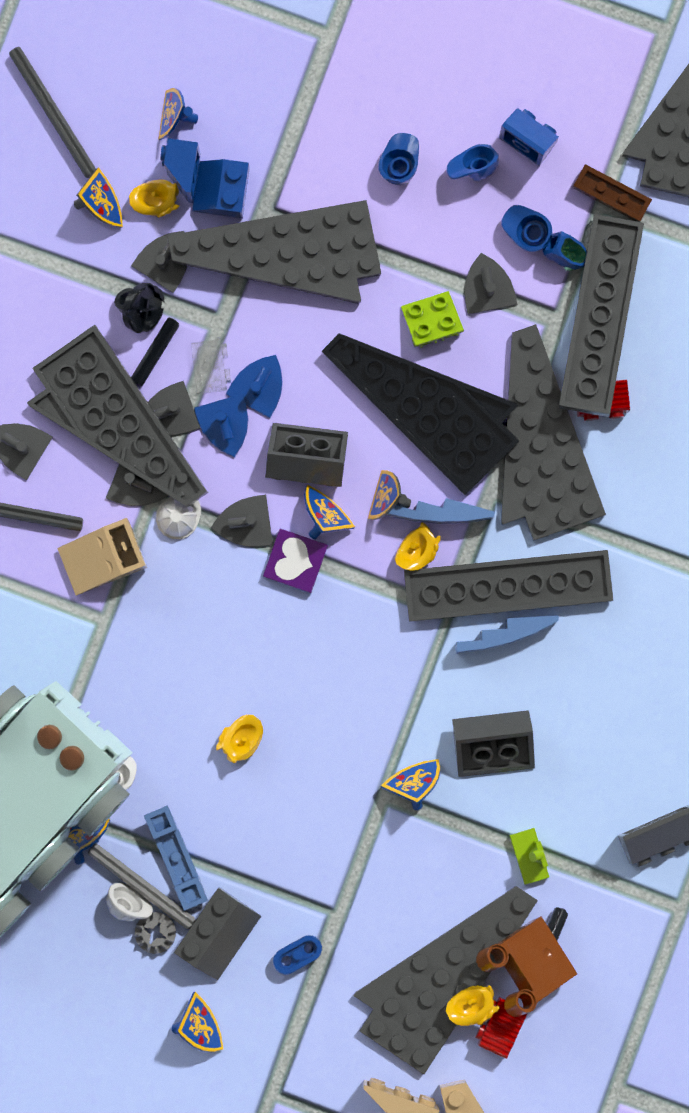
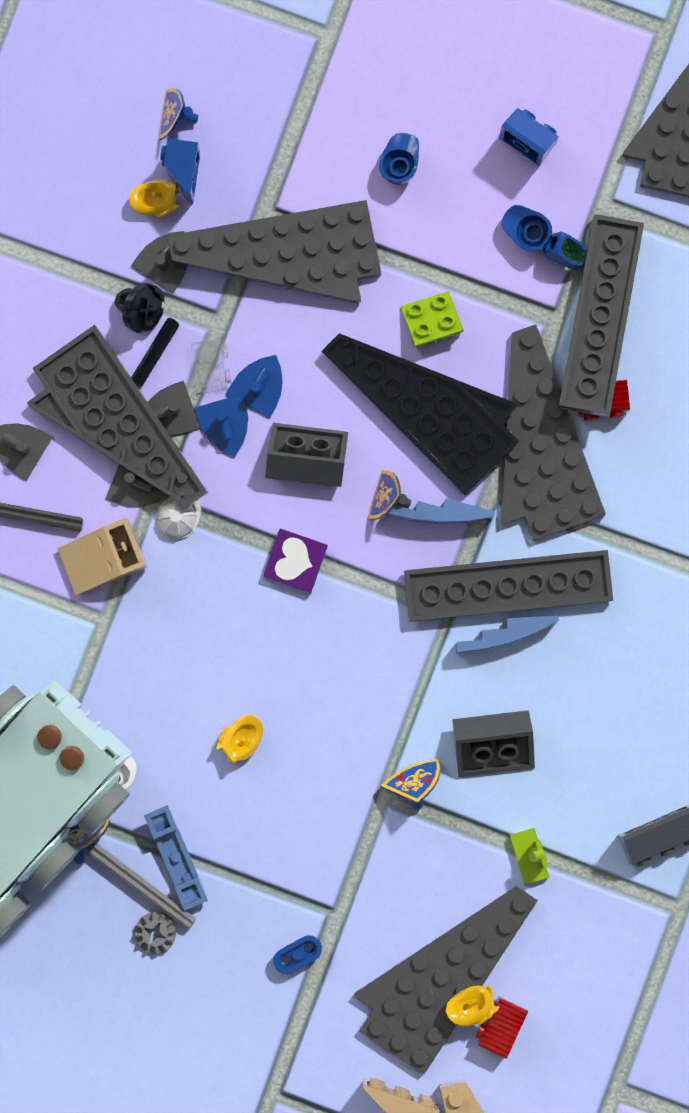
dark grey axle [9,46,96,178] -> none
shield [74,167,123,228] -> none
white piece [106,883,153,922] -> none
shield [172,992,223,1052] -> none
dark grey slope [174,887,261,980] -> none
blue slope [192,159,250,219] -> none
dark grey shield [211,494,273,547] -> none
shield [304,484,355,540] -> none
yellow hat [395,522,441,571] -> none
blue piece [446,144,499,181] -> none
dark grey shield [464,253,518,315] -> none
dark orange piece [476,907,578,1017] -> none
reddish brown plate [573,164,652,222] -> none

